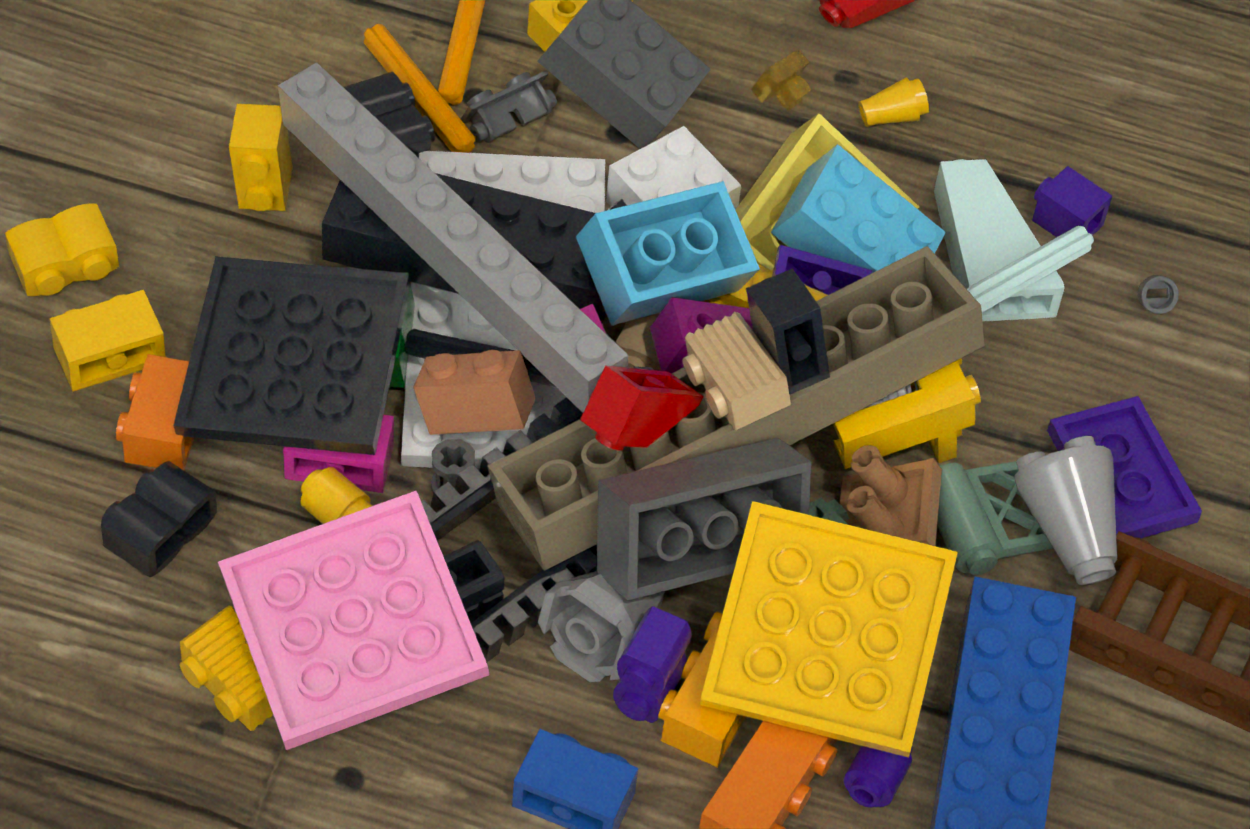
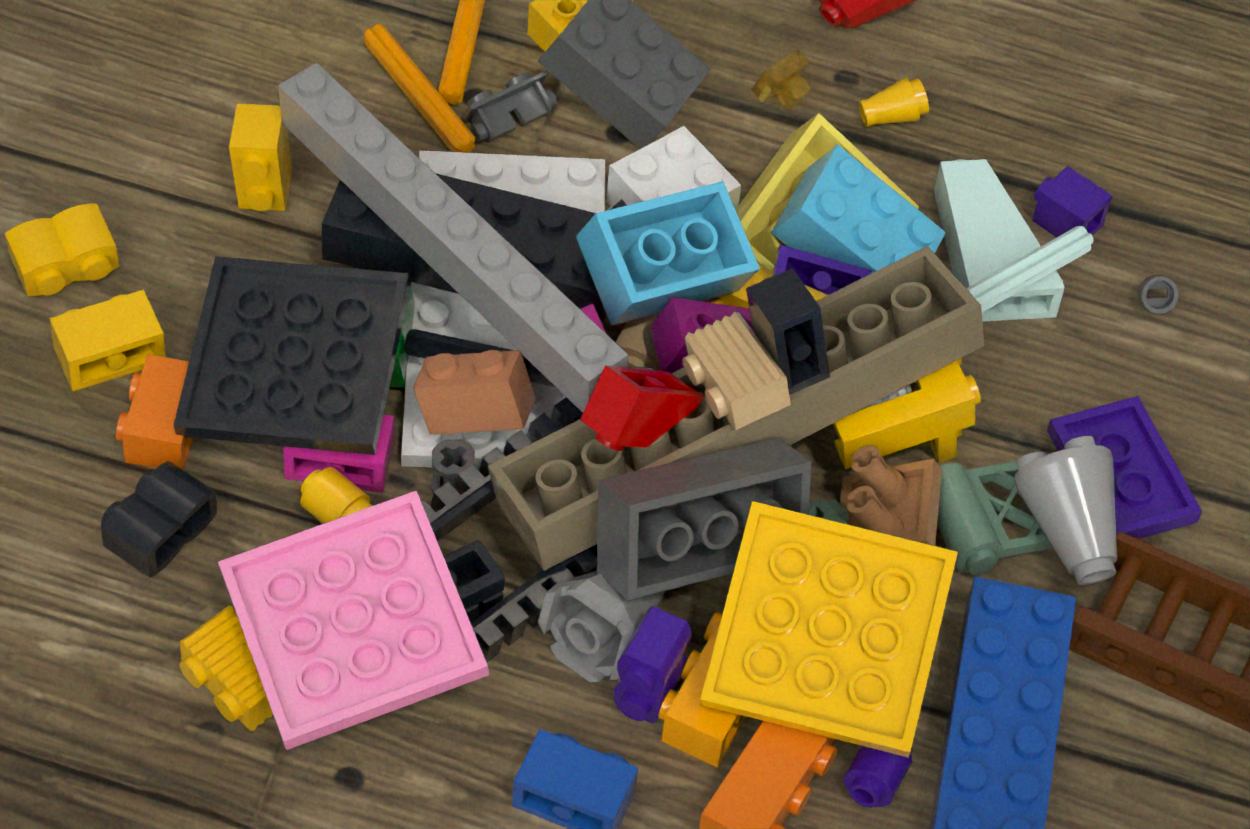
black brick [344,72,435,158] -> none

